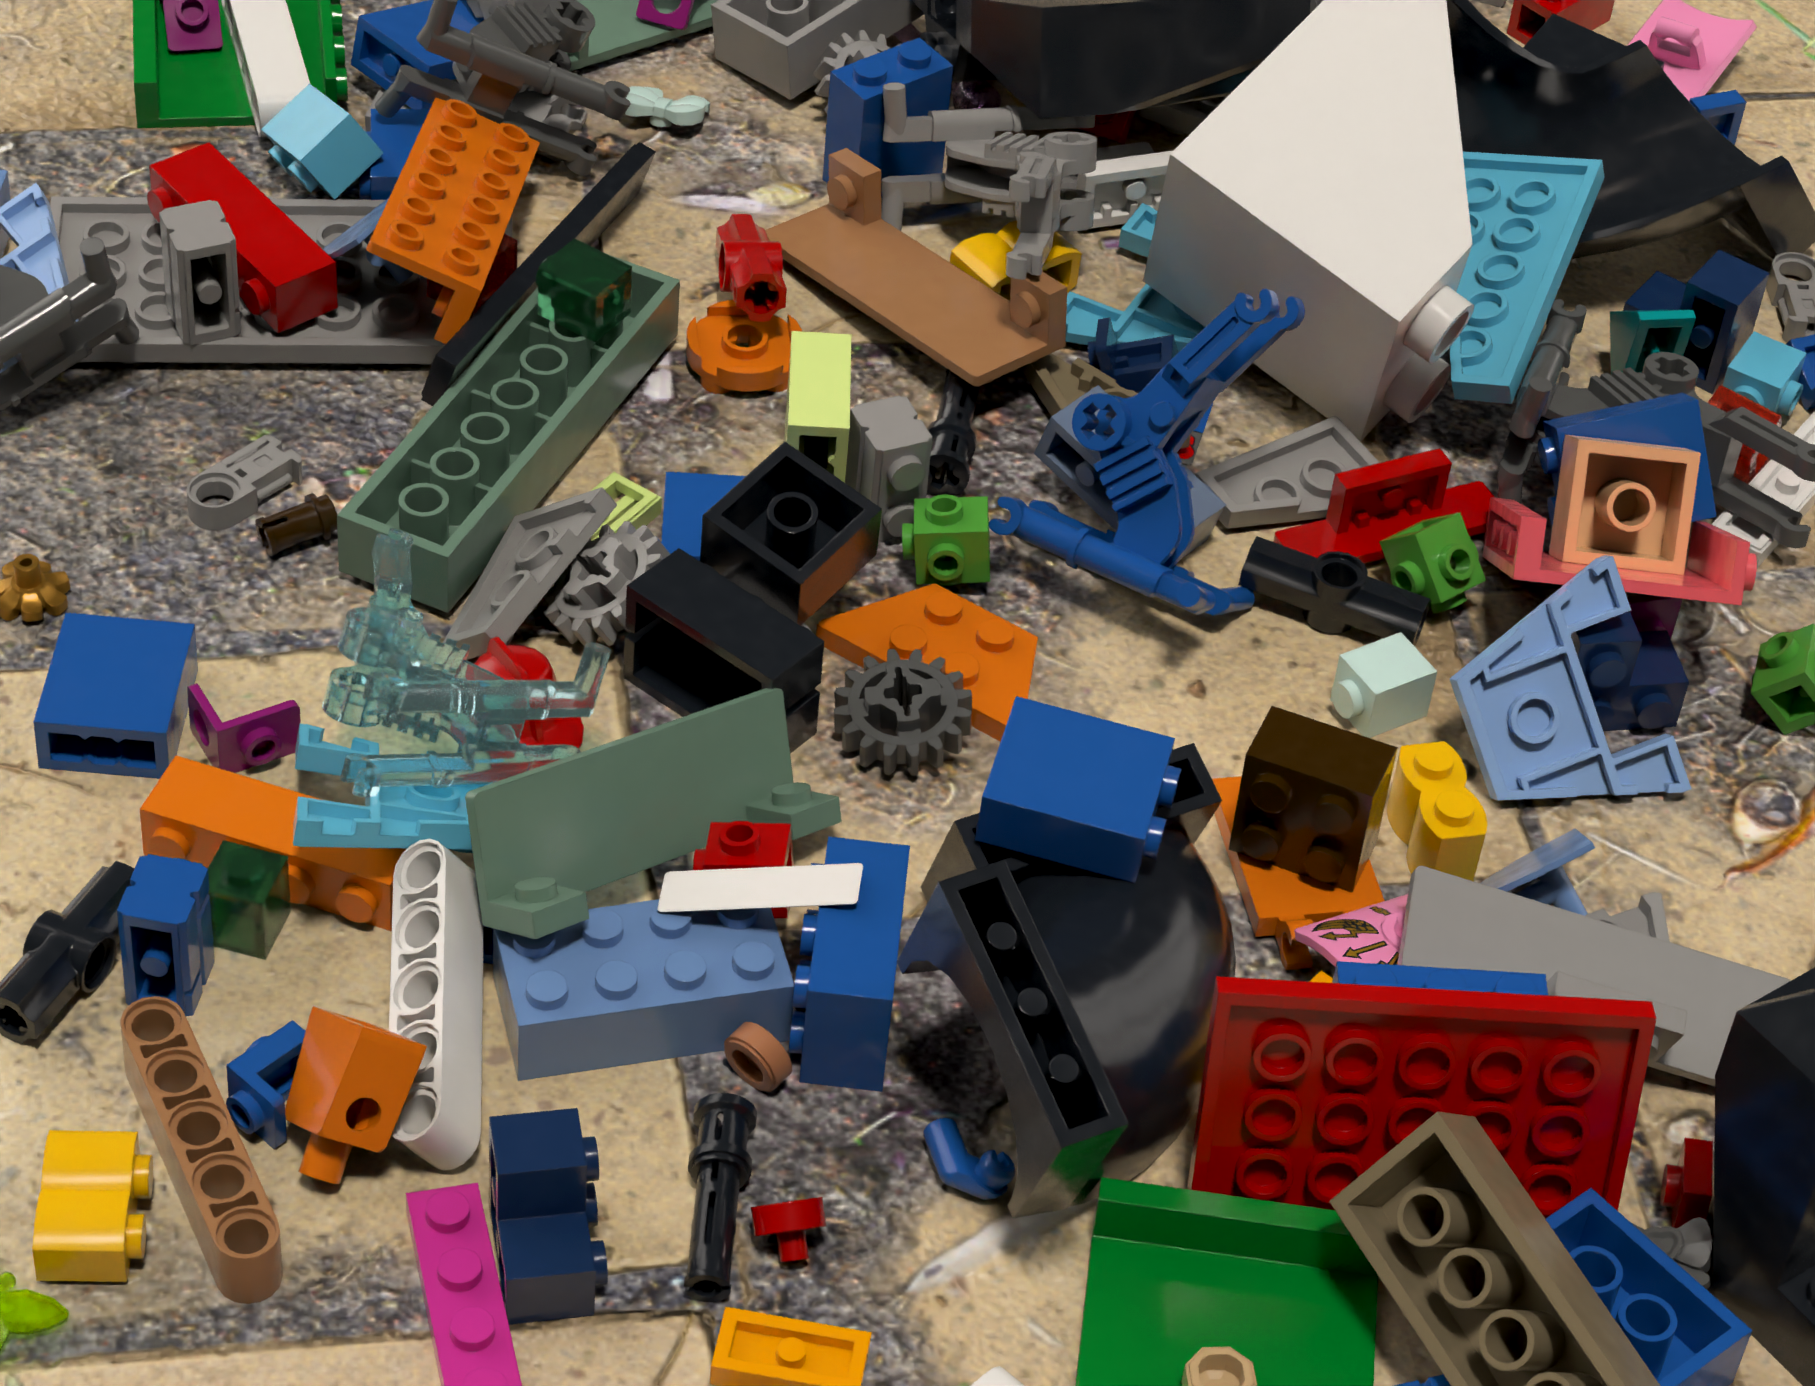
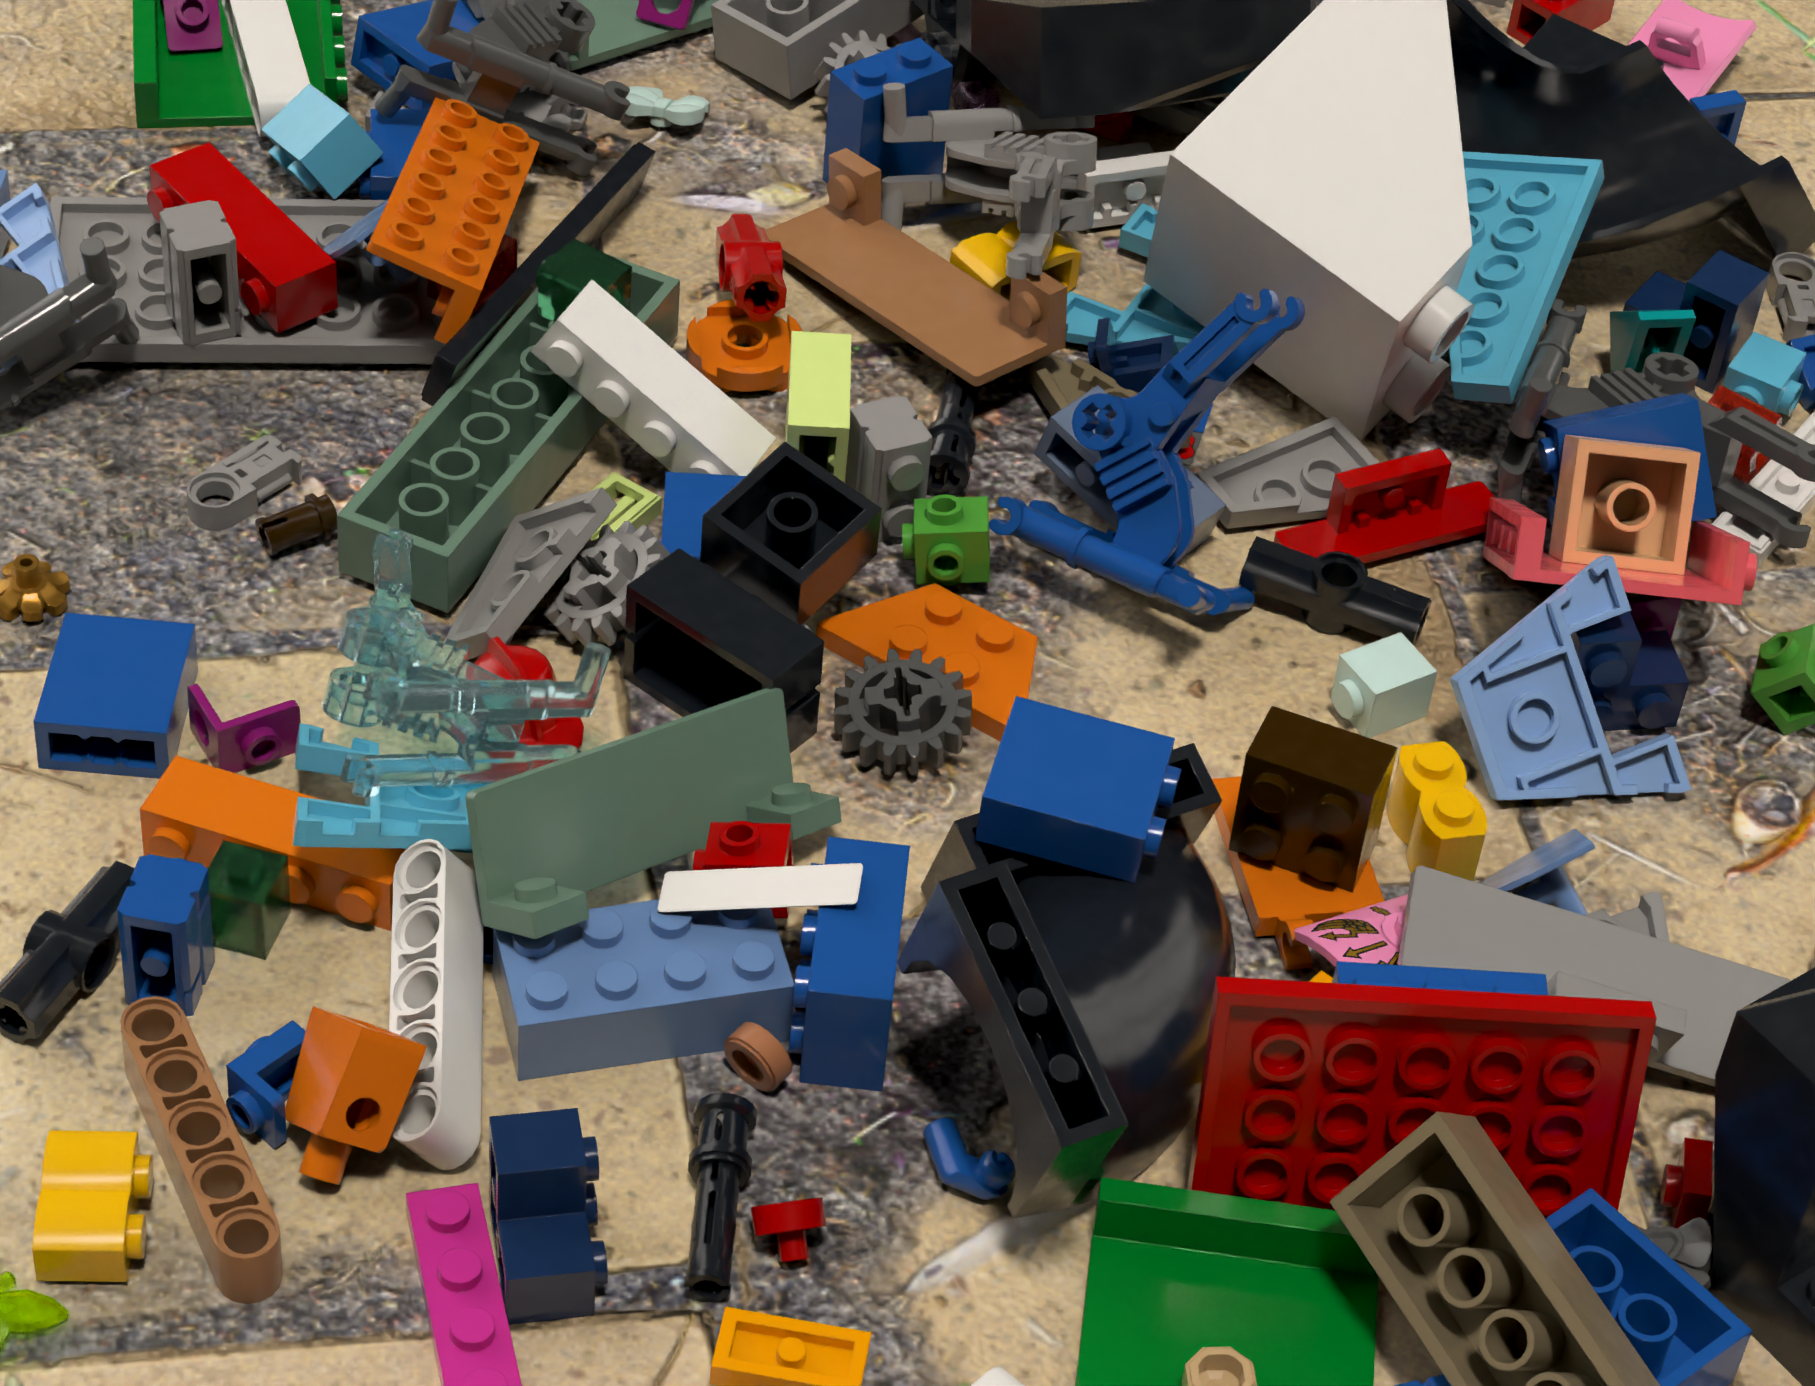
bright green brick [1379,512,1486,613] -> none
none -> white brick [531,279,776,476]

